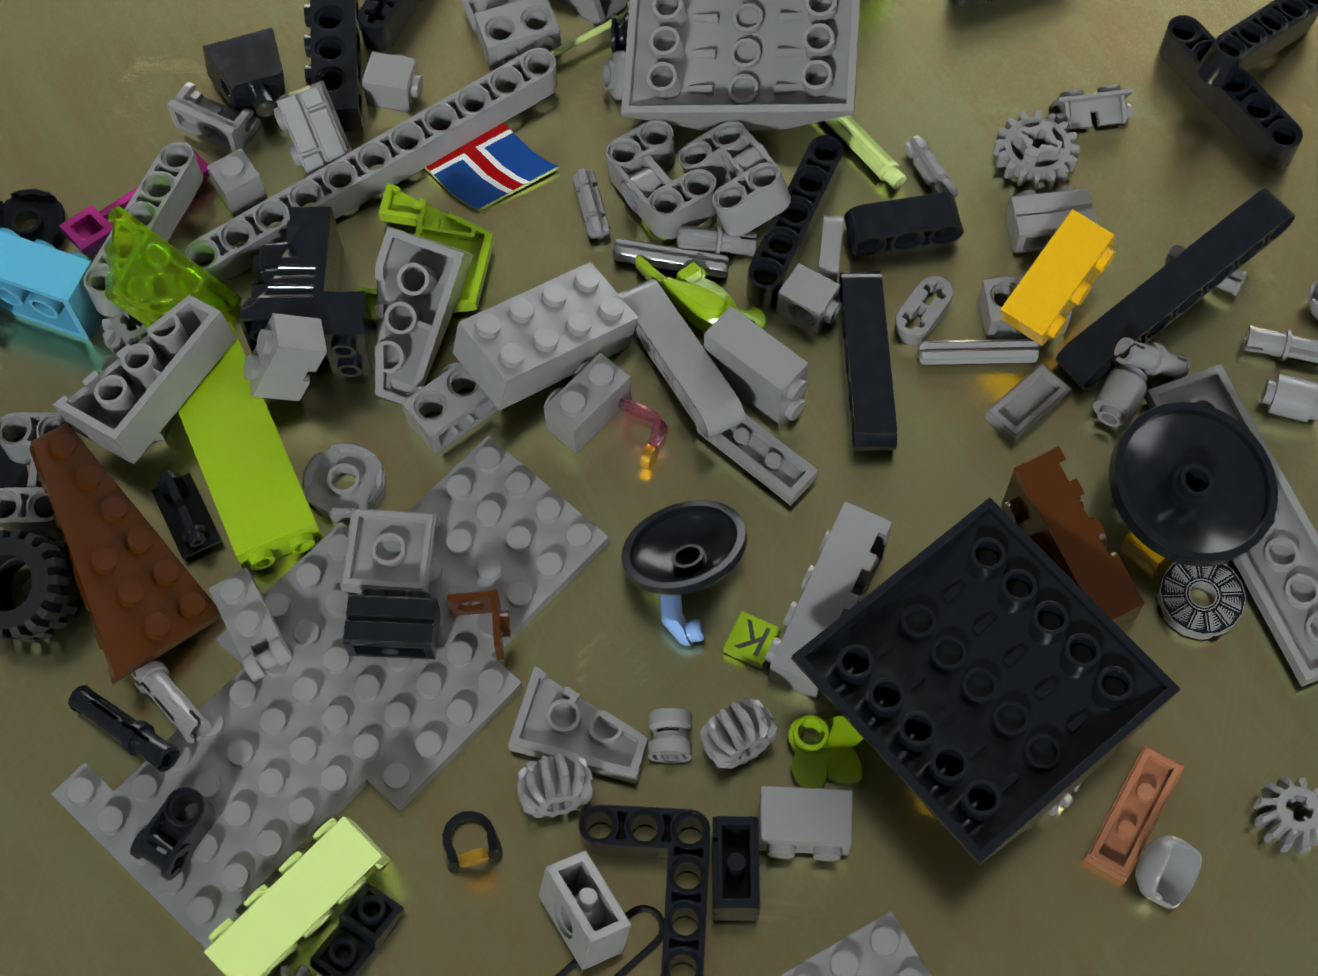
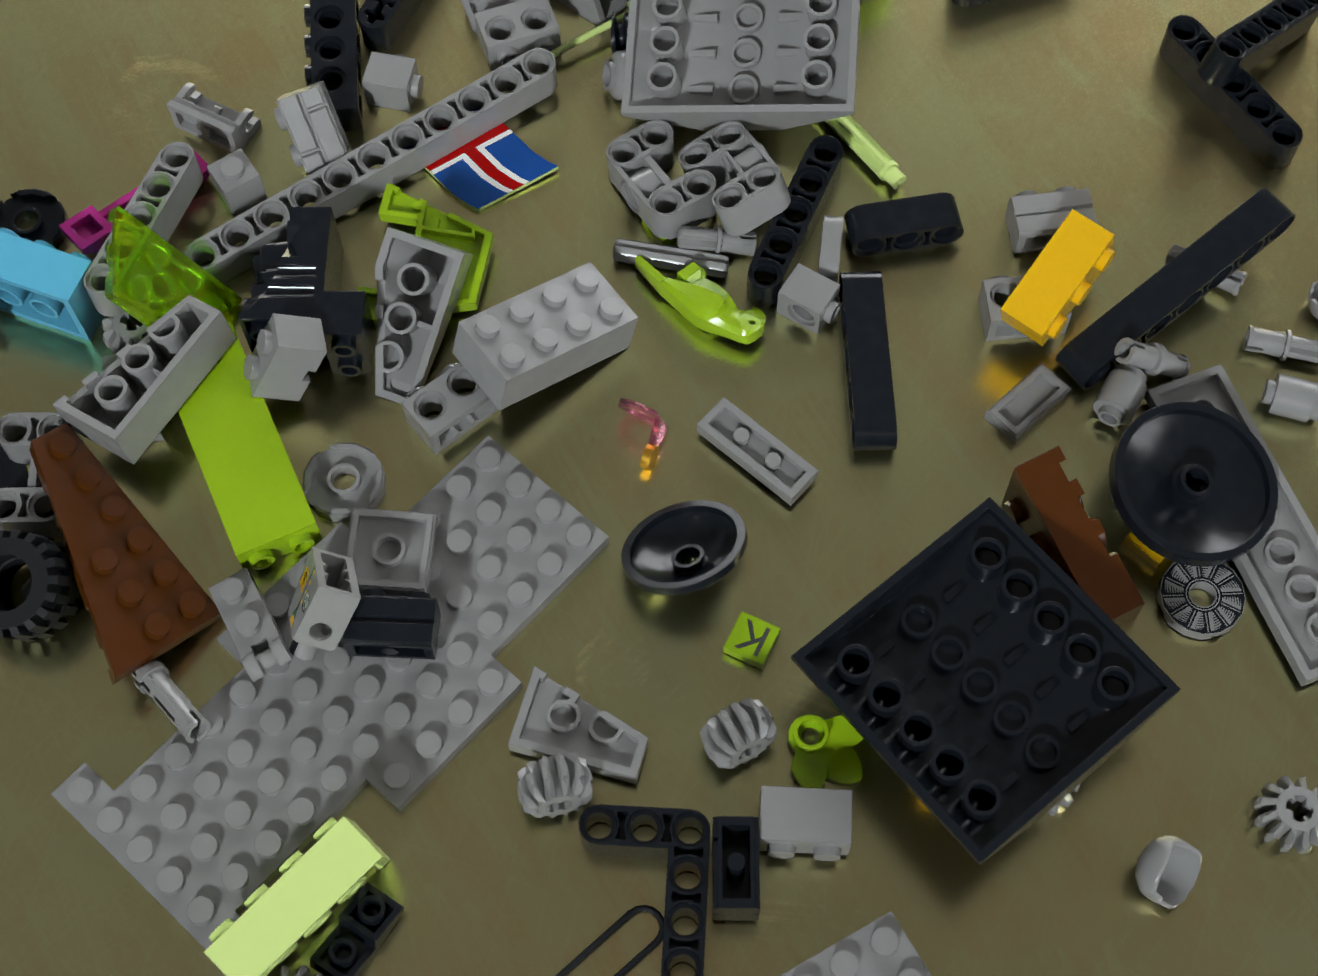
black pin [68,685,180,772] -> none
black piece [130,787,216,880] -> none
black hinge [151,469,222,559] -> none
black torso [203,27,286,117] -> none
black piece [442,811,503,872] -> none
reddish brown bracket [447,590,511,660] -> none
light grey brick [538,851,631,971] -> none
light grey brick [543,353,632,453] -> none
light grey axle [573,168,611,240] -> none
light grey beam [619,278,746,439] -> none
light grey wheel [648,708,692,764] -> none
light blue arm [659,594,706,646] -> none
light grey brick [704,306,809,429] -> none
light grey wedge [765,501,892,700] -> none
light grey beam [894,276,953,345] -> none
light grey axle [904,136,958,197] -> none
light grey axle [918,339,1039,365] -> none
light grey gear [993,110,1080,190] -> none
light grey hinge [1049,84,1134,131] -> none
nougat tile [1083,745,1185,883] -> none
none -> light grey torso [288,547,361,660]

